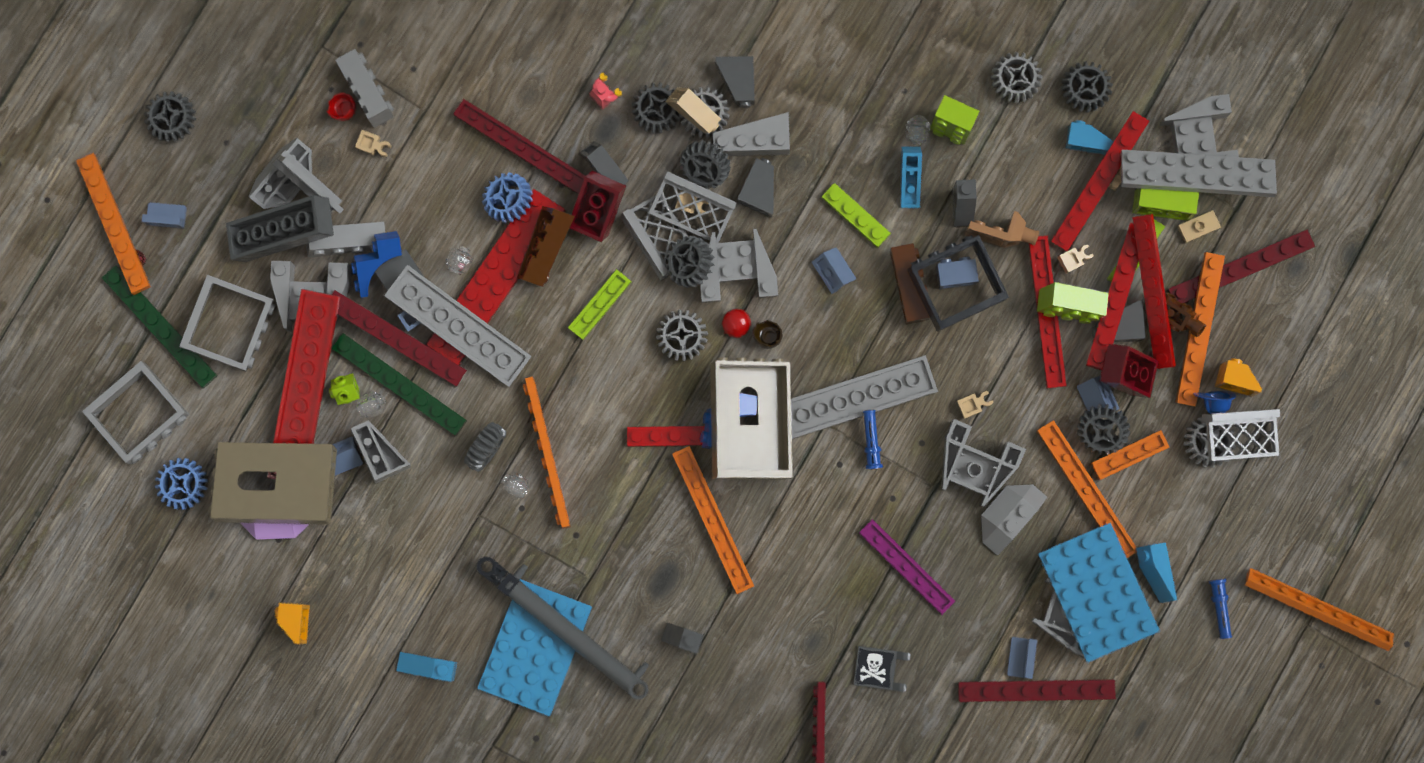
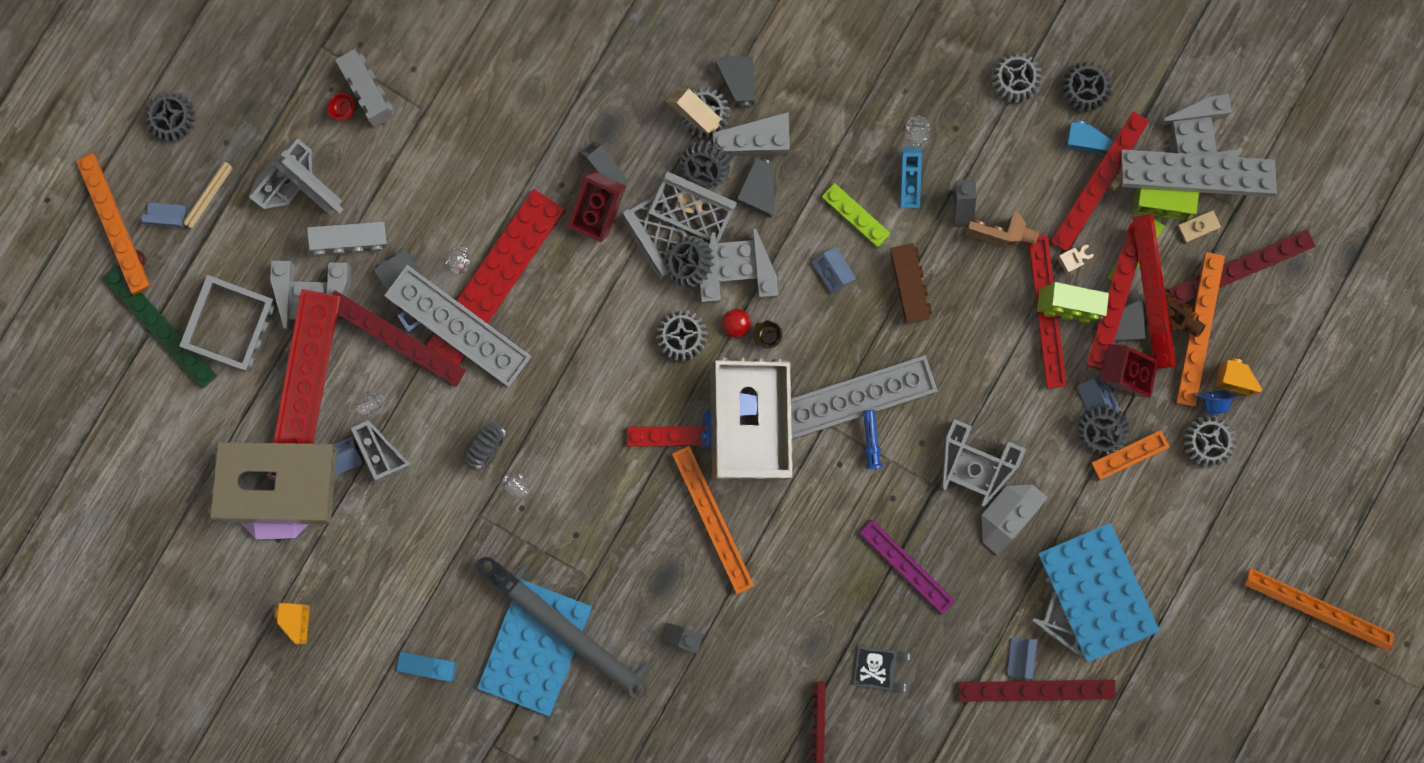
light grey window [82,361,189,464] -> none
medium blue gear [155,458,208,510] -> none
dark grey brick [226,195,334,262] -> none
lime brick [329,373,360,405] -> none
dark green plate [332,333,467,436] -> none
blue arch [351,231,402,298] -> none
tan plate [355,130,391,157] -> none
dark red plate [453,99,585,195] -> none
medium blue gear [482,172,533,223] -> none
reddish brown wedge [517,206,574,287] -> none
orange plate [523,377,571,529] -> none
lime plate [568,269,632,340] -> none
coral piece [589,73,622,109] -> none
dark grey gear [632,82,680,133] -> none
black window [907,235,1009,332] -> none
lime brick [930,95,980,145] -> none
sand blue brick [936,257,979,289] -> none
tan plate [957,391,993,419] -> none
orange plate [1037,420,1137,558] -> none
dark azure slope [1136,543,1177,603] -> none
fence [1202,409,1280,461] -> none
blue pin [1209,579,1232,639] -> none
none -> tan axle [183,162,233,228]

